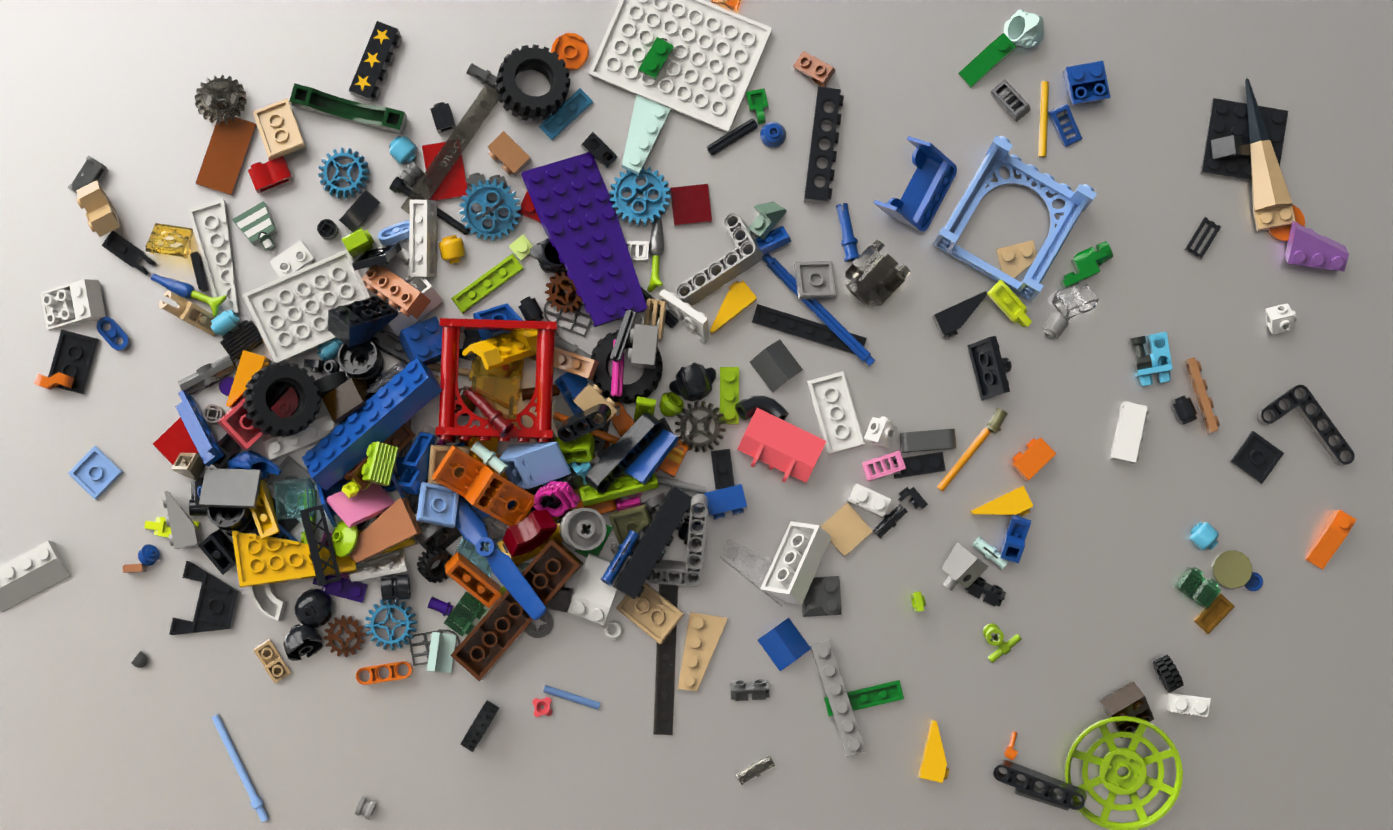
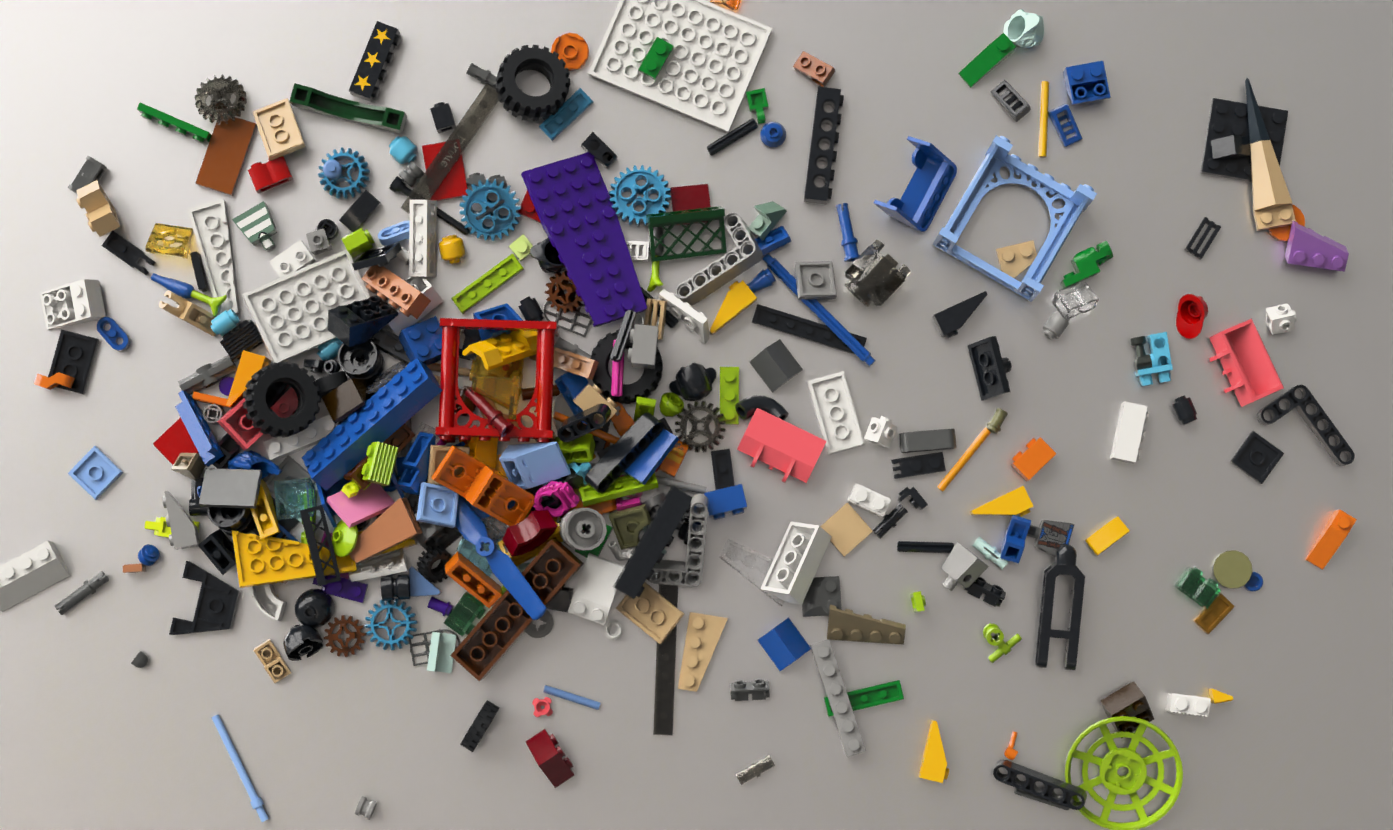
orange beam [356,661,413,685] -> none
light aqua pin [471,441,508,475] -> none
medium nougat brick [488,131,532,177] -> none
blue pin [601,530,640,586] -> none
light aqua wing [622,94,671,175] -> none
bright pink slope [862,450,906,481] -> none
neon yellow hinge [987,280,1032,327] -> none
black tyre [1153,655,1184,693] -> none
medium nougat plate [1184,357,1220,434] -> none
medium azure head [1190,522,1219,550] -> none
none -> dark grey pin [55,571,109,615]
none -> green plate [137,102,212,143]
none -> orange tile [192,391,231,409]
none -> light grey bracket [306,229,333,255]
none -> medium blue piece [323,160,343,180]
none -> medium blue slope [409,566,442,597]
none -> dark red brick [526,729,574,788]
none -> dark green fence [646,206,727,262]
none -> blue cone [747,268,776,293]
none -> dark tan wing [827,605,906,645]
none -> black axle [897,541,954,553]
none -> torso [1027,520,1074,557]
none -> black piece [1035,544,1085,670]
none -> yellow slope [1085,516,1130,556]
none -> red piece [1176,294,1208,339]
none -> yellow slope [1208,689,1234,704]
none -> coral piece [1209,319,1284,407]

